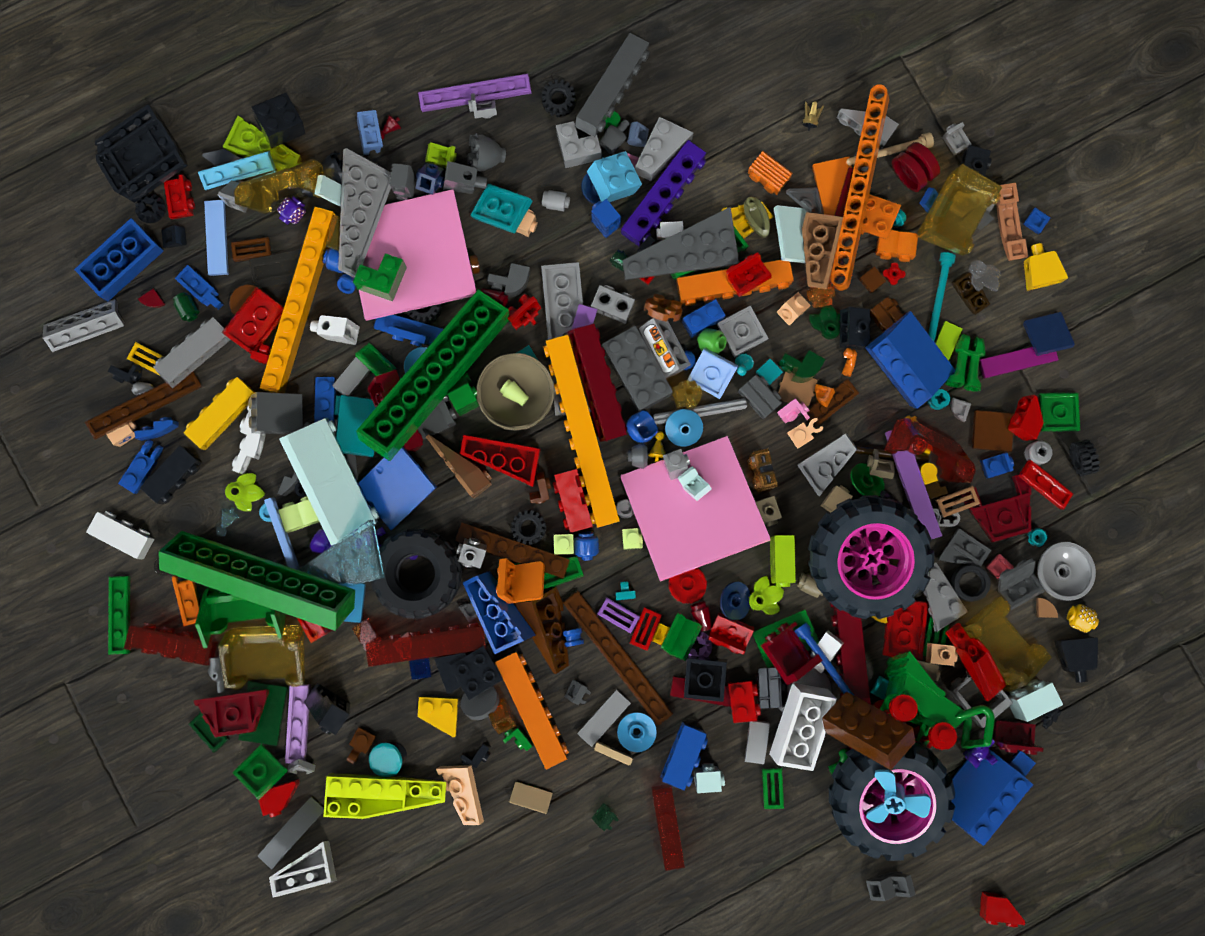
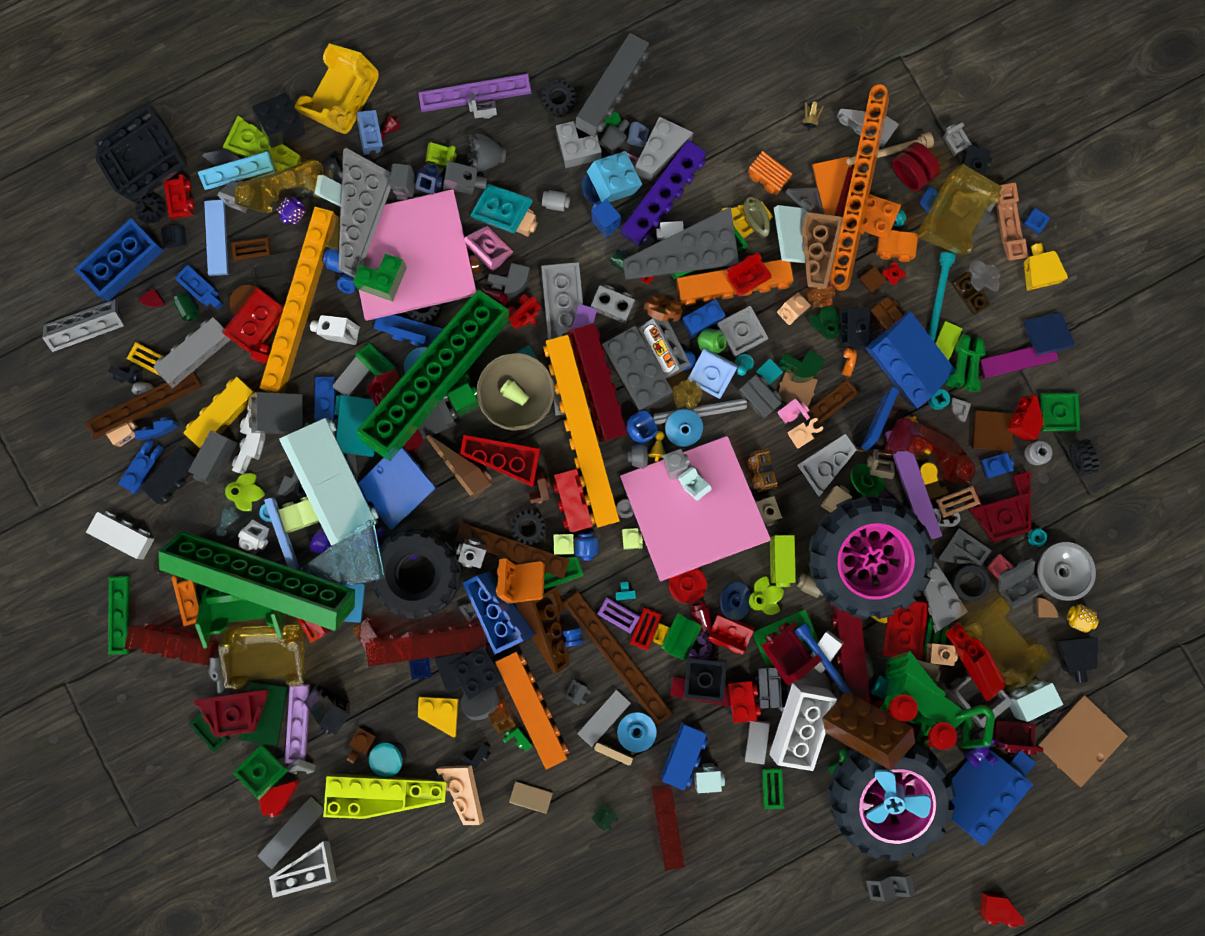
orange tile [815,384,835,407] -> none
red tile [1018,460,1073,510] -> none
none -> dark grey brick [188,430,238,485]
none -> white brick [238,520,269,555]
none -> yellow windscreen [294,43,379,134]
none -> bright pink slope [464,226,513,272]
none -> blue tile [861,387,899,451]
none -> medium nougat piece [1037,695,1128,787]

